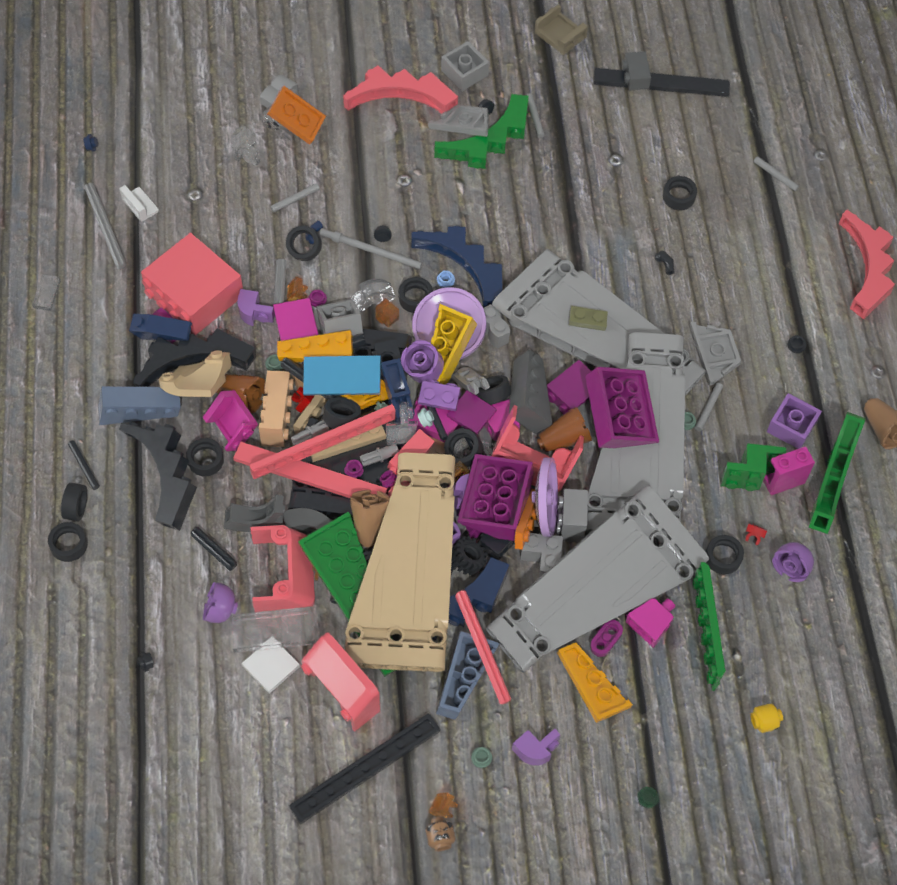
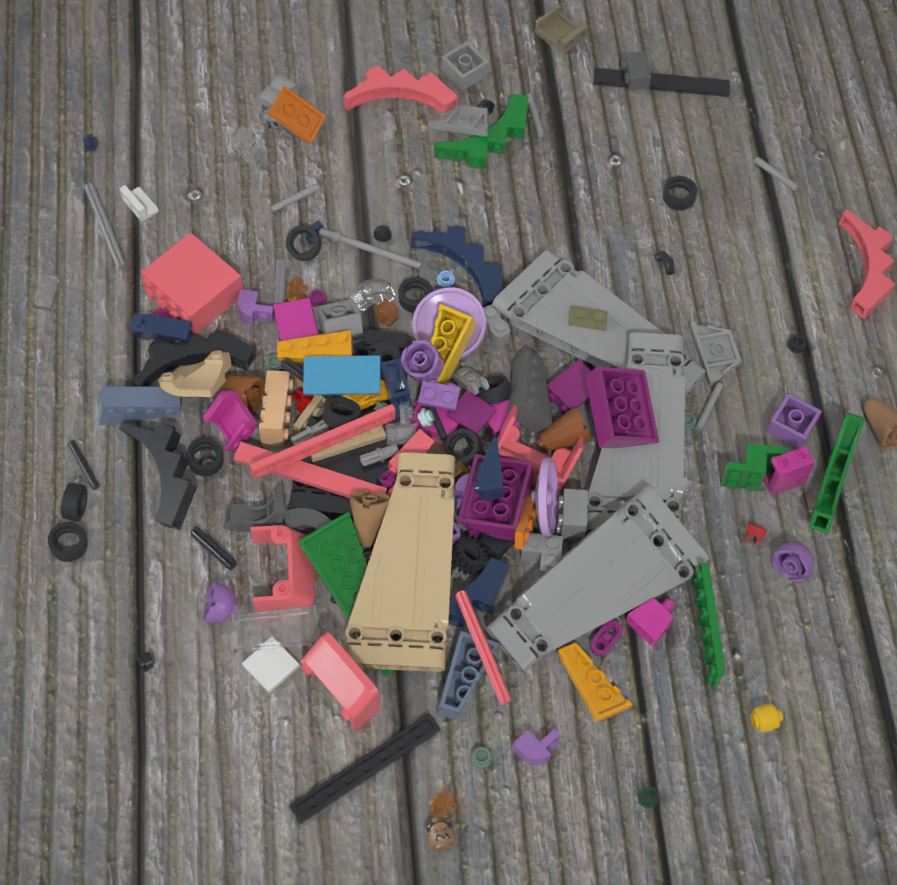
magenta plate [344,460,364,478] -> none
black tyre [706,535,744,575] -> none
none -> dark blue slope [474,437,504,500]

